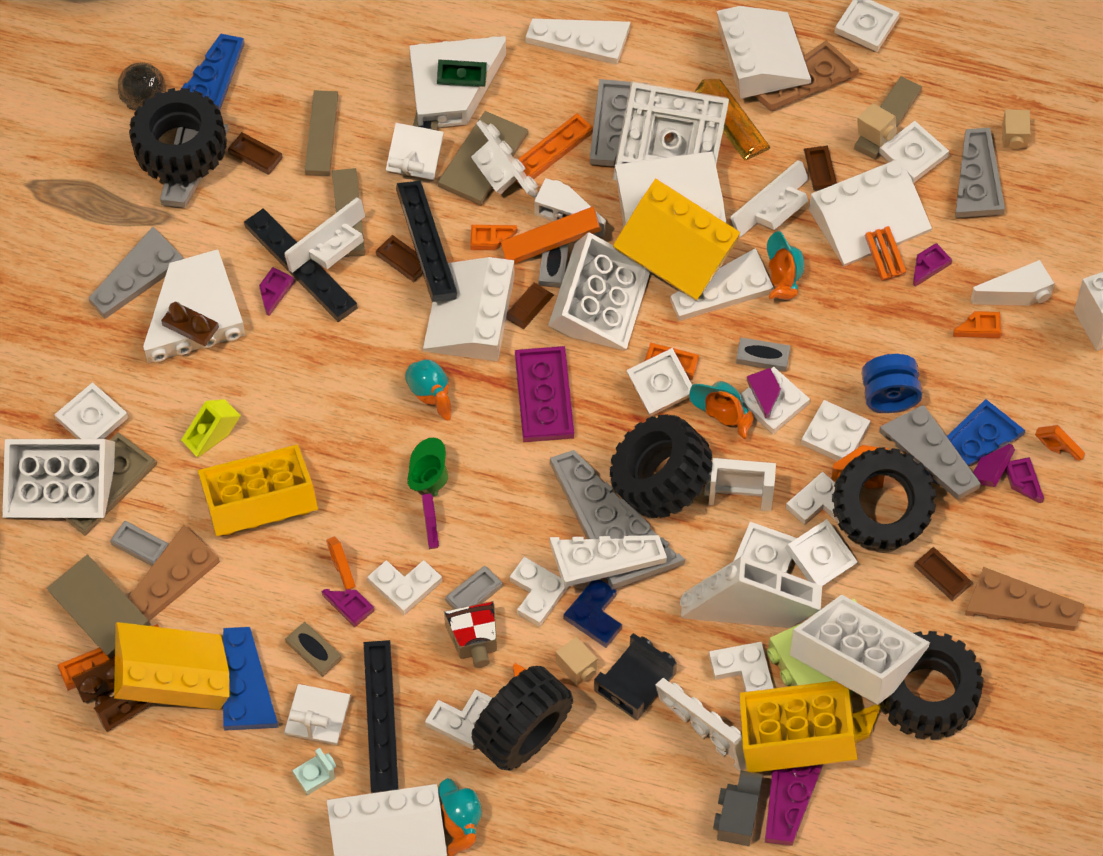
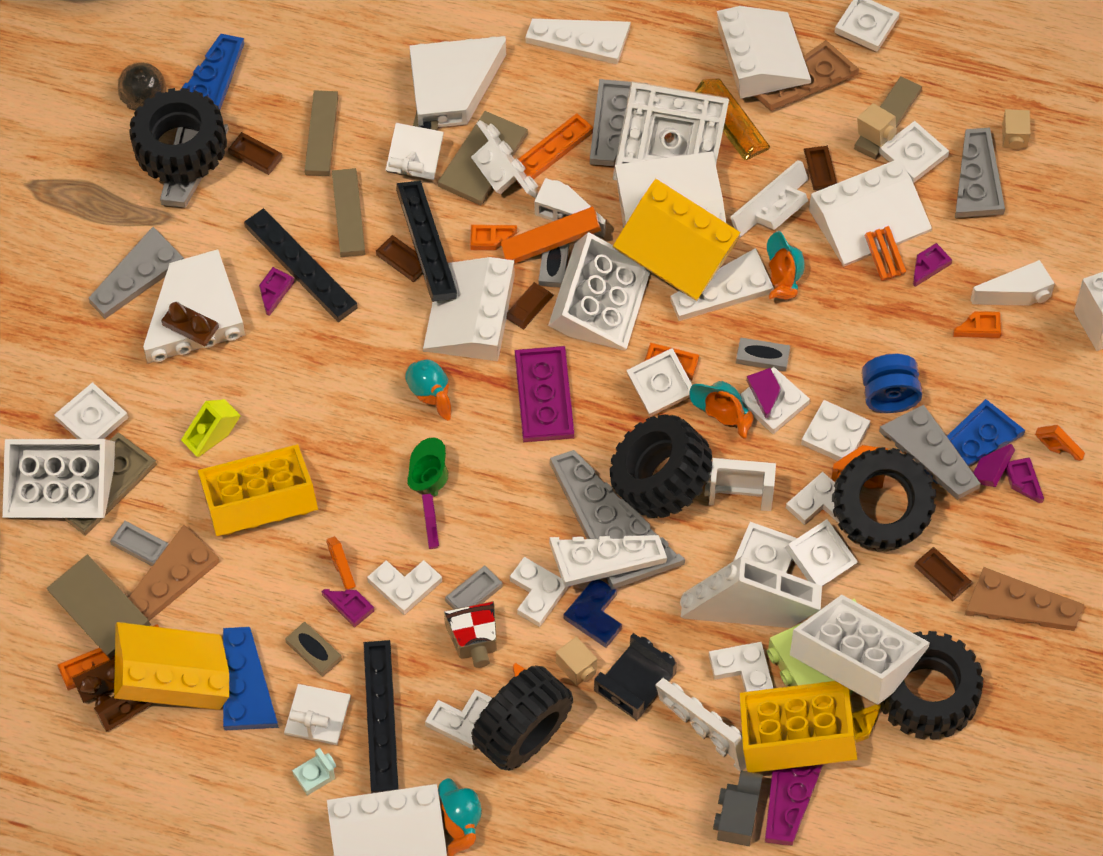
white bracket [285,198,365,273] -> none
dark green slope [437,59,488,87] -> none

